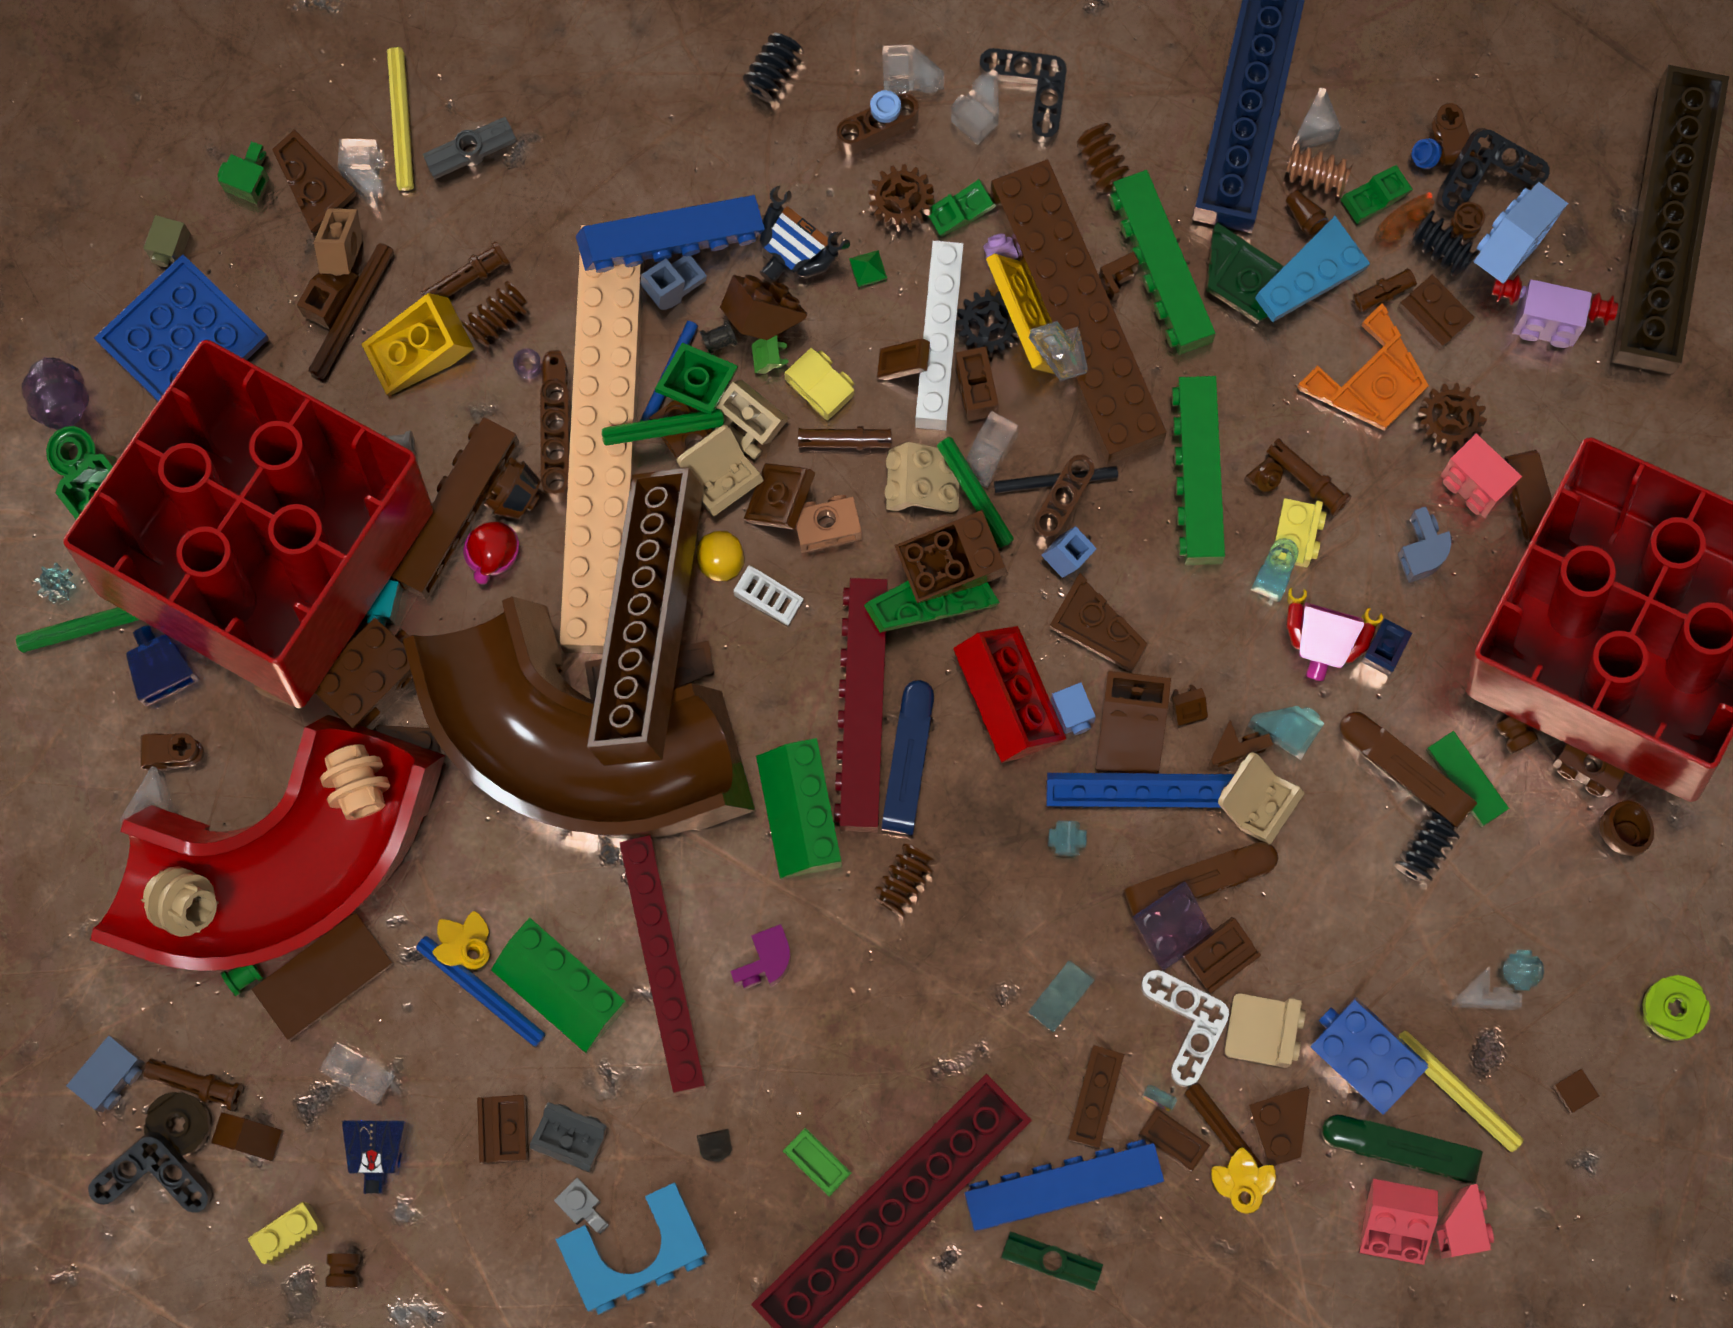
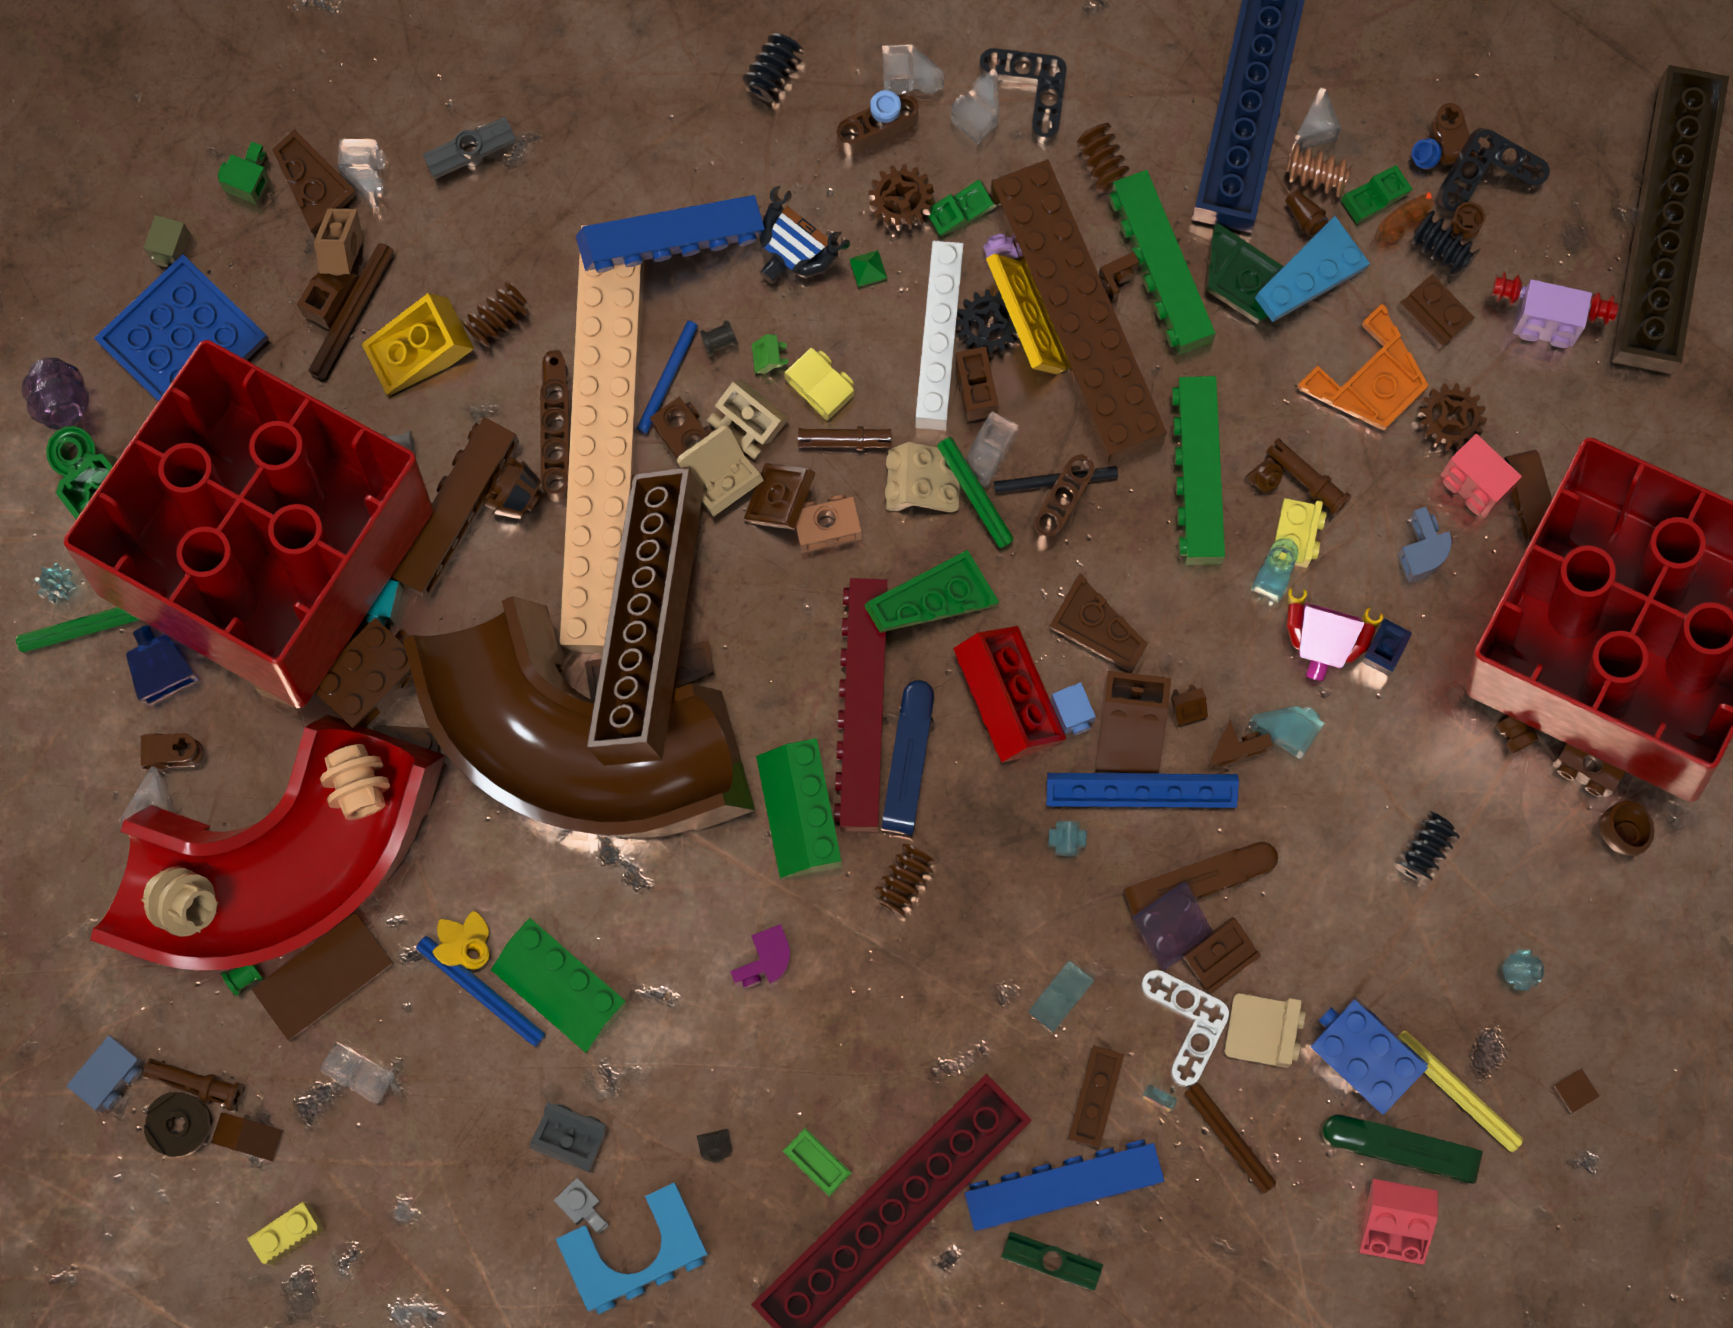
black beam [88,1132,212,1213] -> none
reddish brown wheel [325,1253,360,1288] -> none
clear blue torso [342,1121,409,1194] -> none
light yellow axle [387,47,414,191] -> none
reddish brown pin [420,240,510,297] -> none
red piece [463,521,519,585] -> none
reddish brown plate [477,1095,528,1163] -> none
bush [513,348,542,379] -> none
green axle [601,409,724,446] -> none
dark red brick [619,835,707,1096] -> none
sand blue brick [640,256,707,310] -> none
green slope [655,343,738,415] -> none
yellow hair [696,531,745,581] -> none
reddish brown slope [720,275,807,340] -> none
white slope [734,565,804,626] -> none
reddish brown tile [877,338,930,381] -> none
reddish brown slope [895,510,1008,603] -> none
clear slope [1029,321,1088,381] -> none
medium blue brick [1041,526,1097,578] -> none
reddish brown tile [1138,1108,1210,1172] -> none
yellow plate [1211,1148,1276,1214] -> none
tan bracket [1218,752,1305,844] -> none
reddish brown wing [1248,1086,1310,1166] -> none
reddish brown piece [1340,712,1478,828] -> none
reddish brown pin [1353,268,1417,312] -> none
green tile [1426,731,1509,827] -> none
coral slope [1435,1184,1494,1259] -> none
clear slope [1452,967,1522,1010] -> none
light blue brick [1474,182,1569,284] -> none
lime plate [1643,975,1710,1041] -> none

